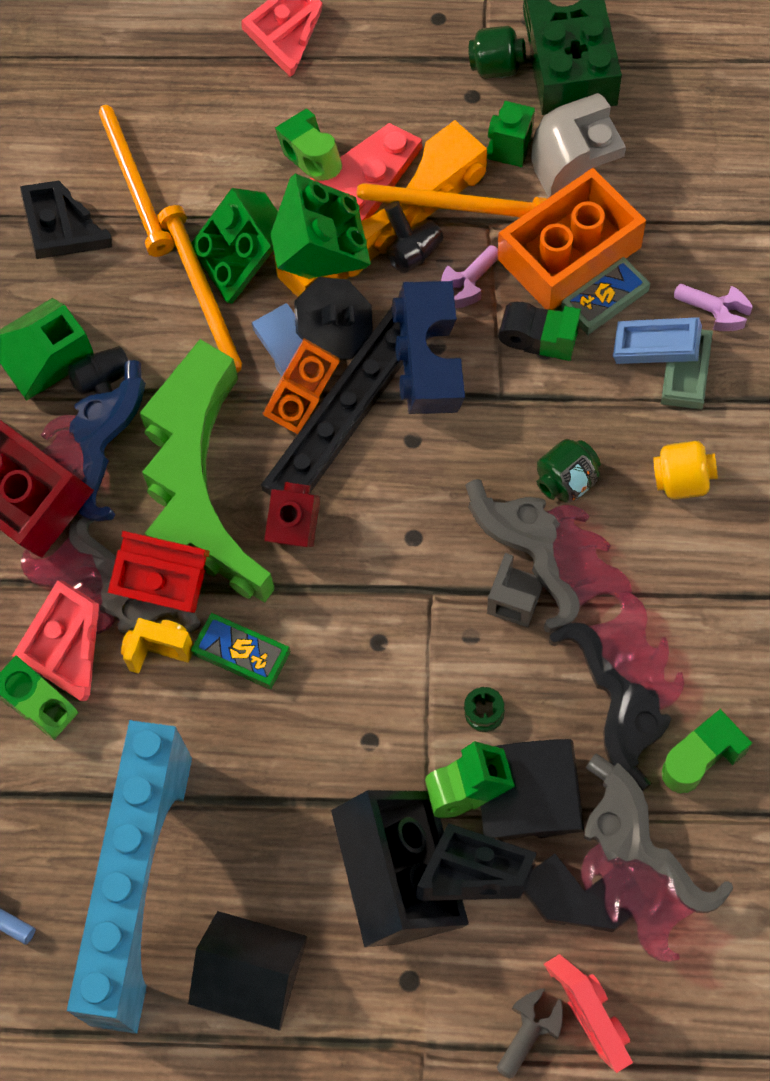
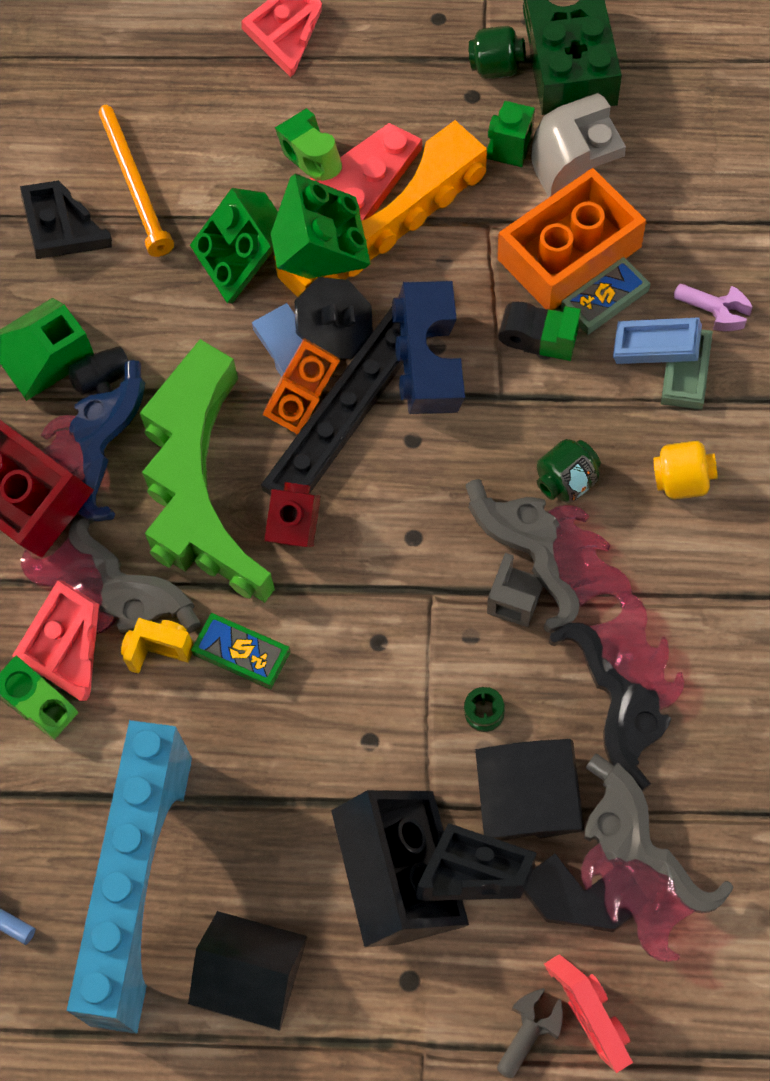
red plate [107,530,210,613] -> none
light orange bar [158,205,242,373] -> none
light orange bar [356,183,547,217] -> none
black piece [384,201,444,273] -> none
leg [425,741,515,818] -> none
lavender bar [441,245,498,308] -> none
leg [661,709,752,793] -> none

